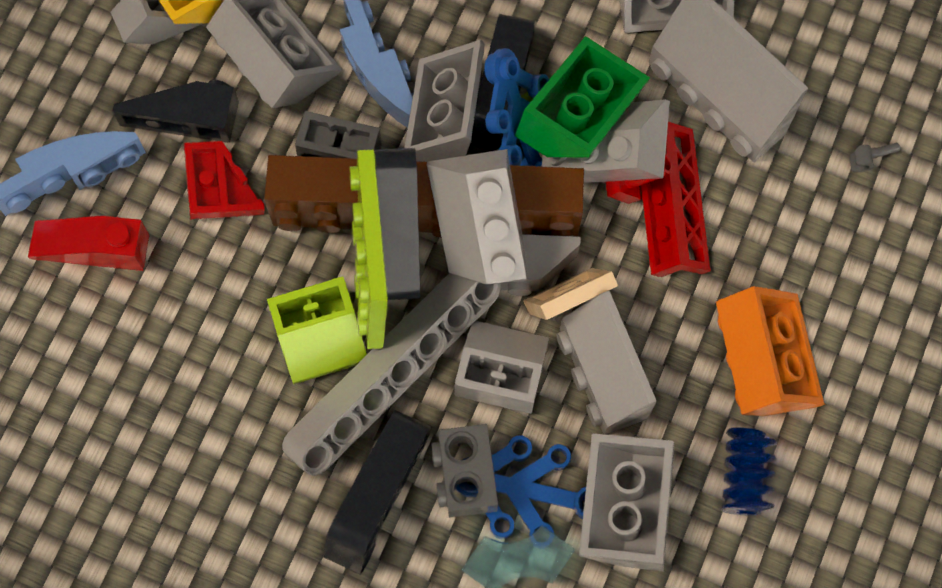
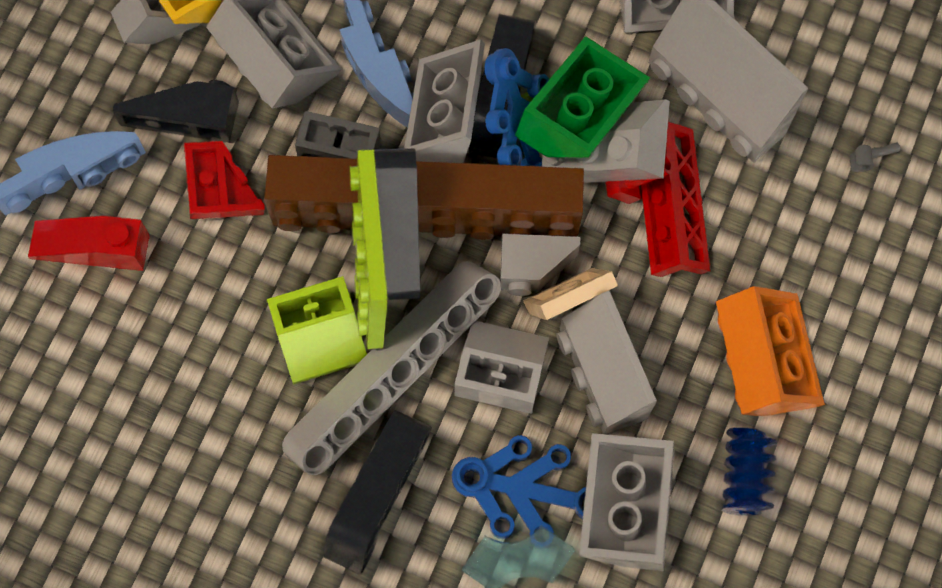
light grey slope [427,149,527,284] -> none
dark grey brick [431,424,498,518] -> none

